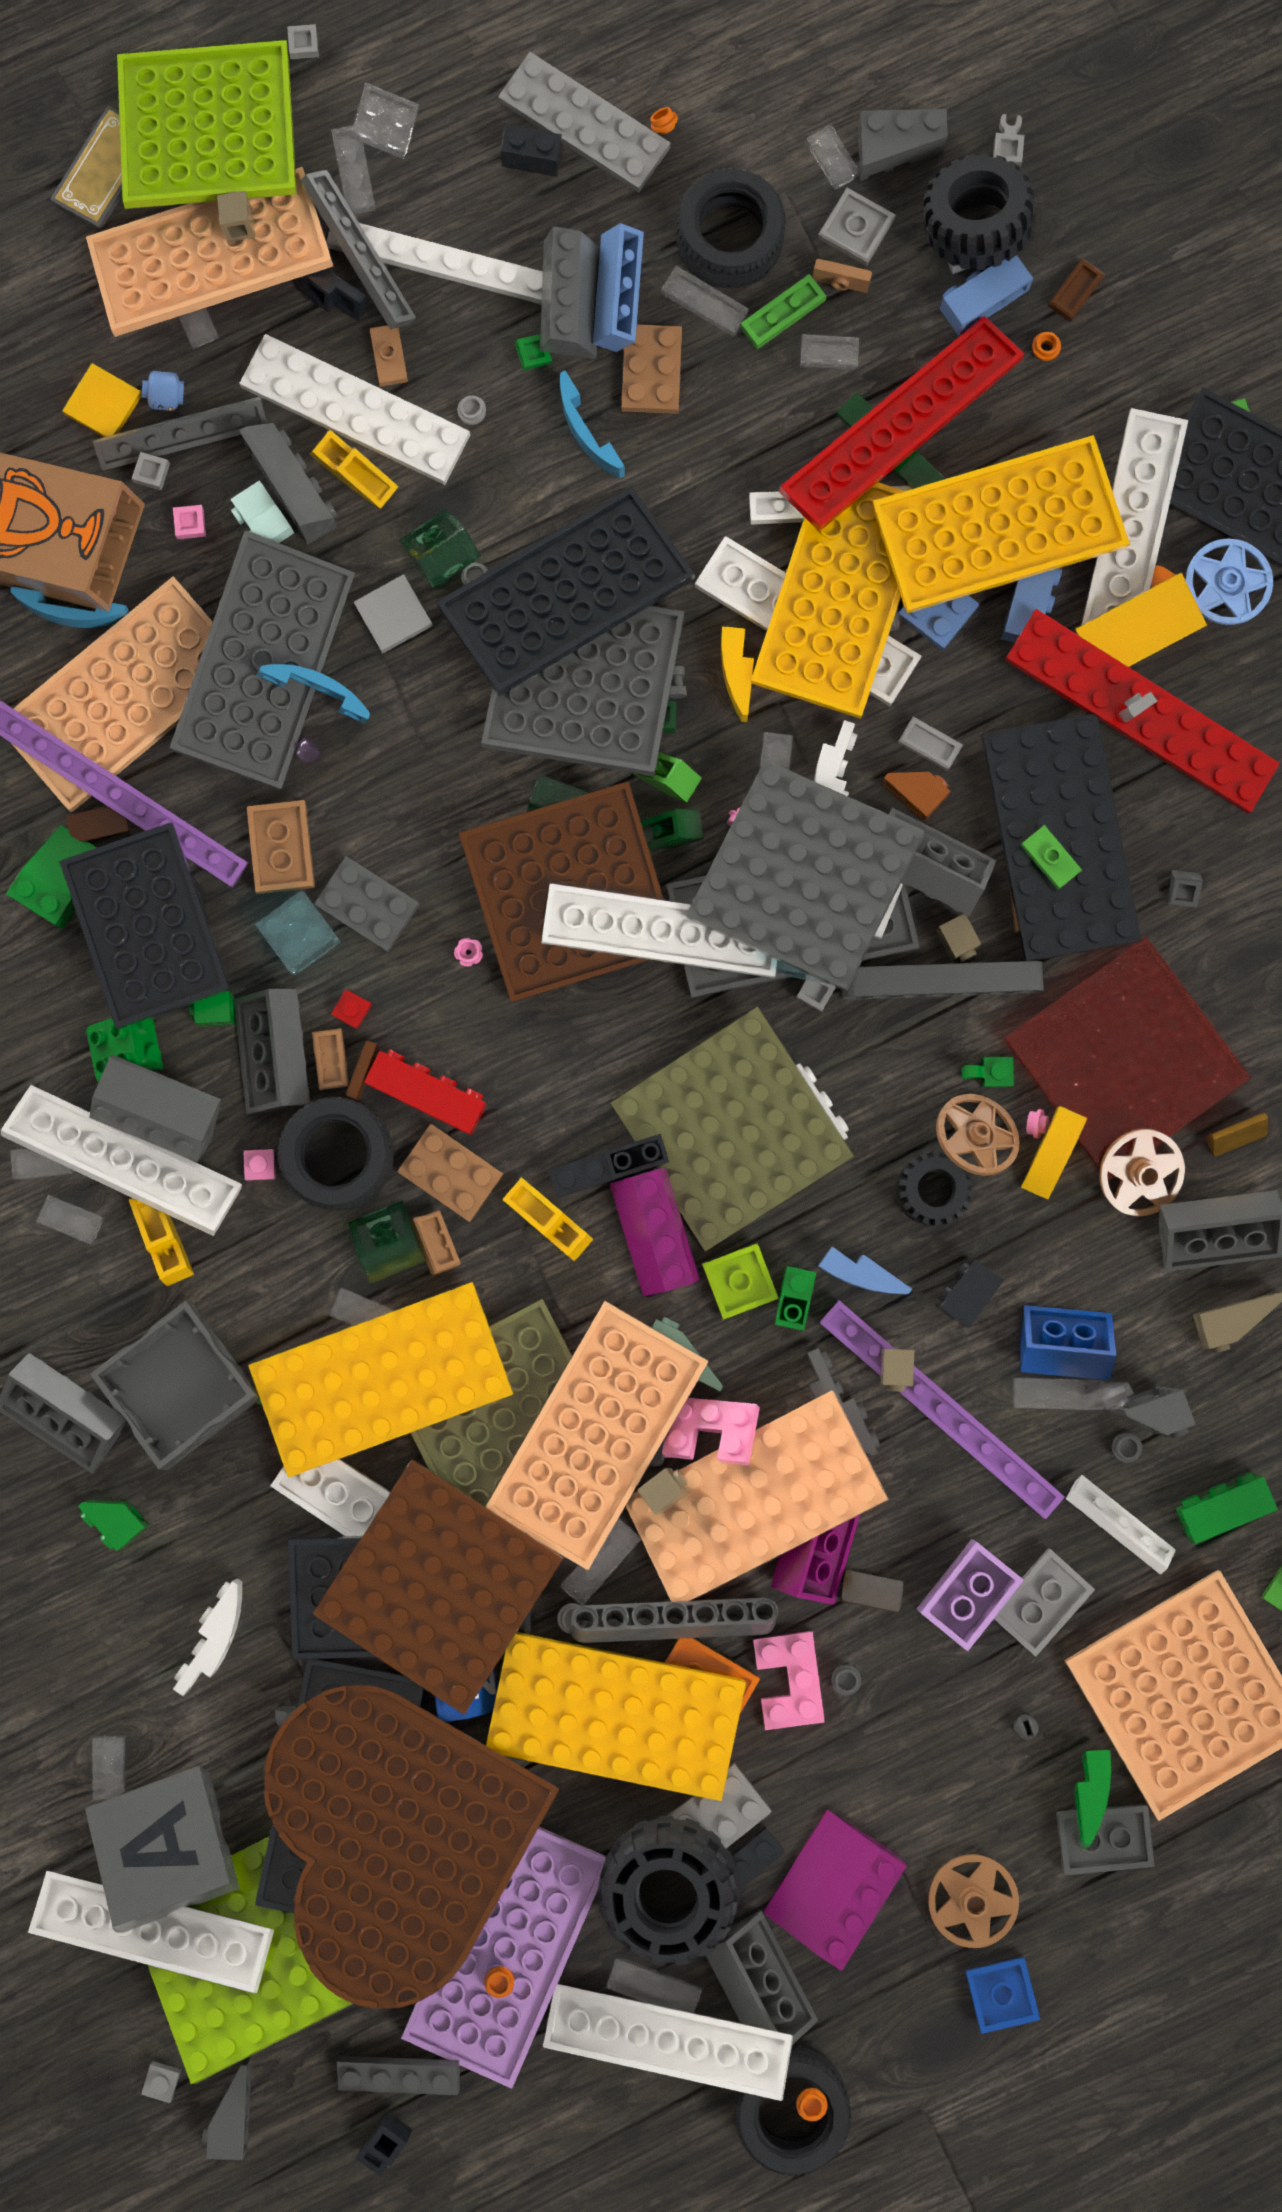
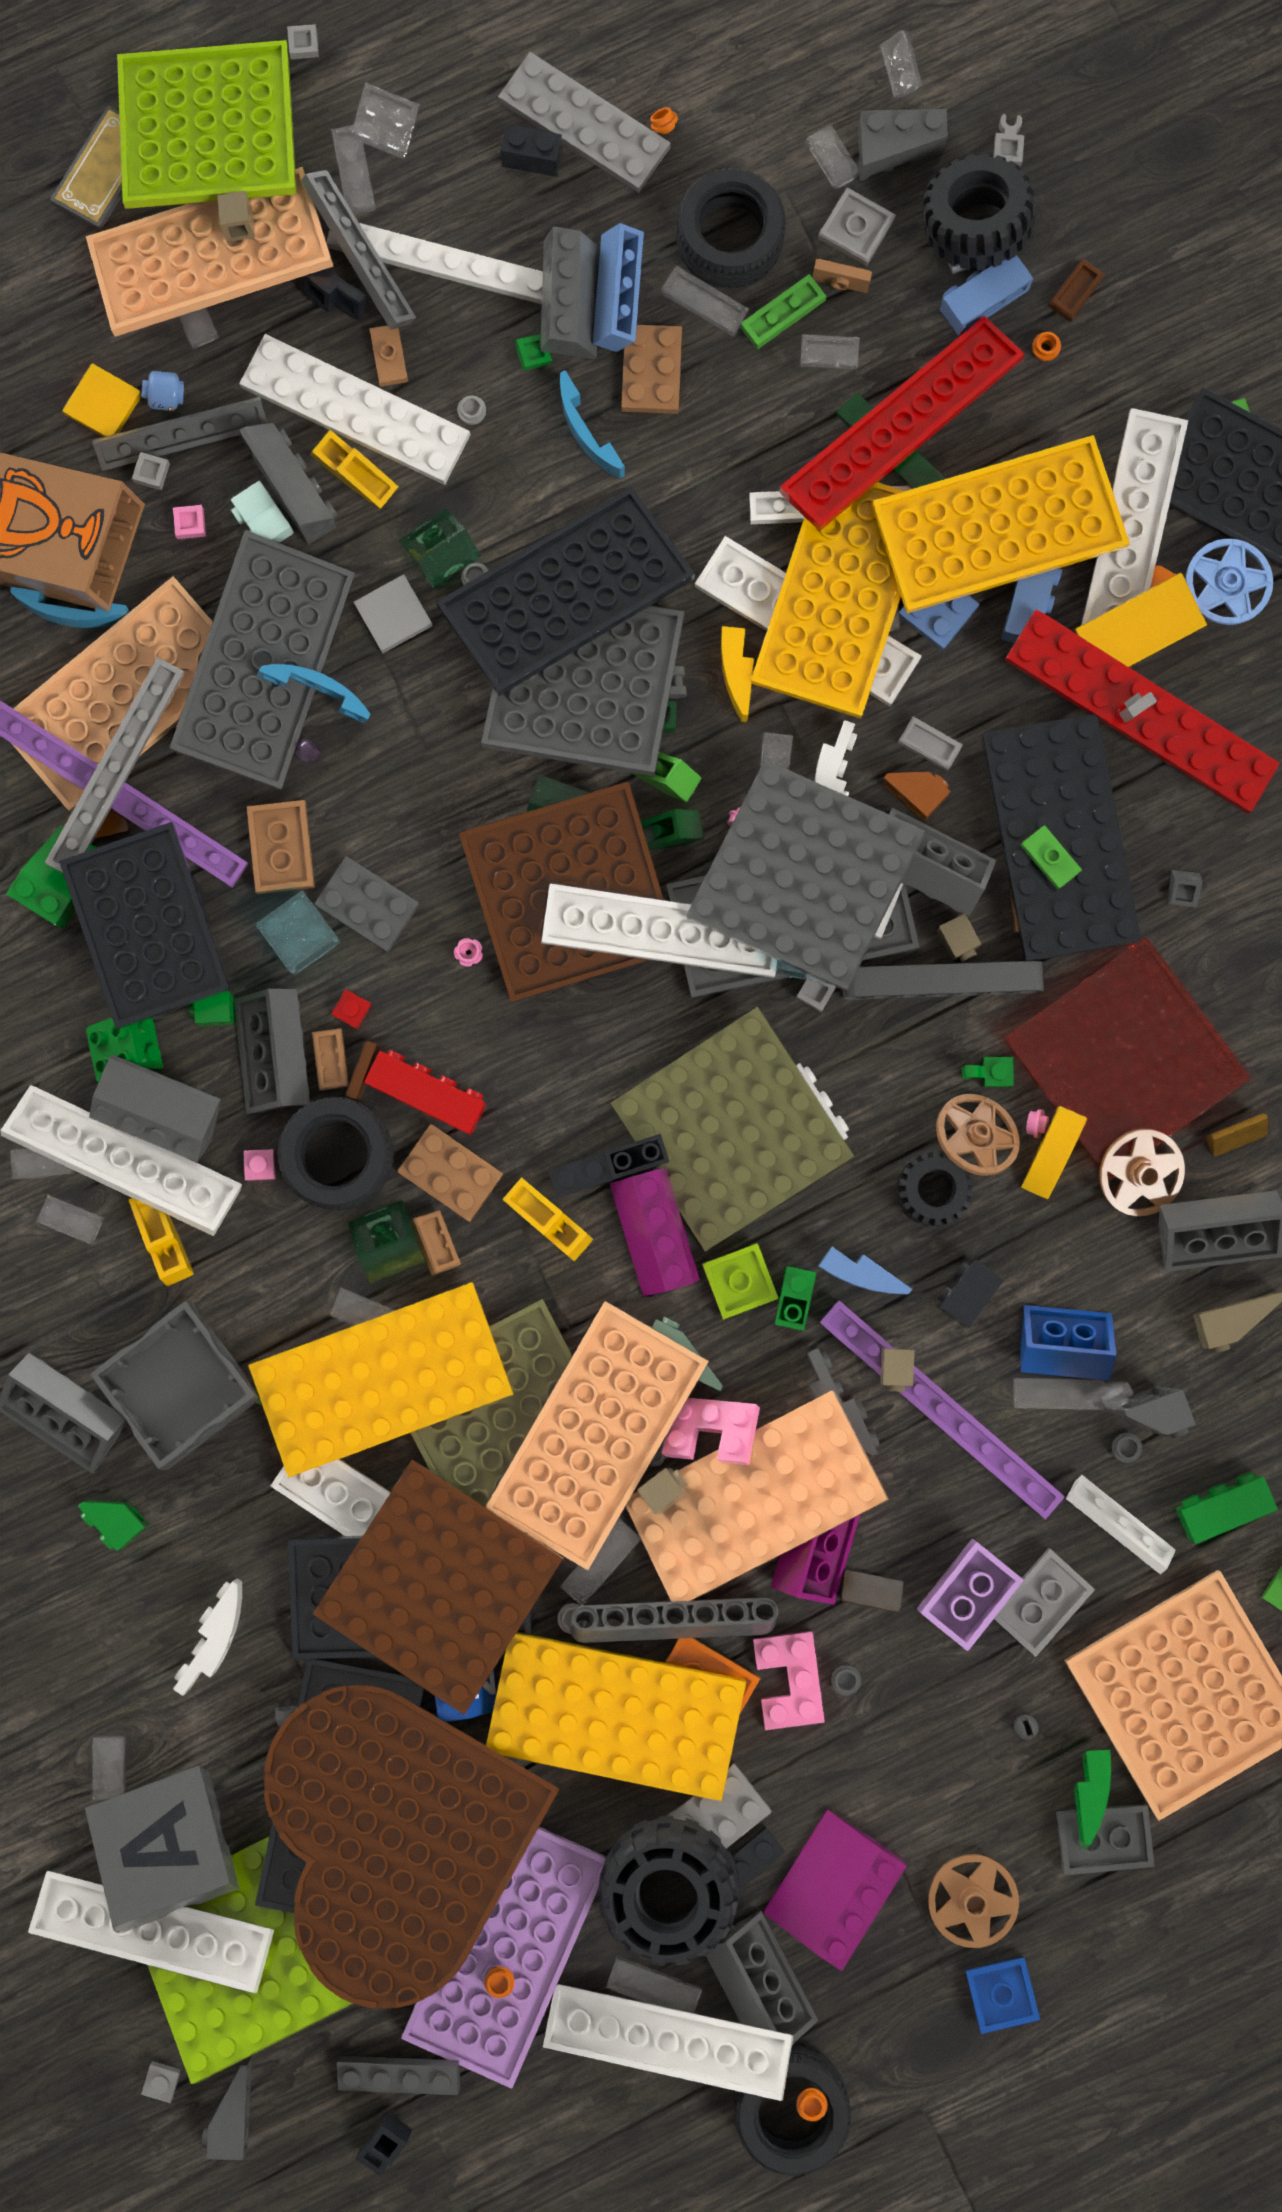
none -> light grey plate [45,657,185,873]
none -> clear plate [880,30,922,100]

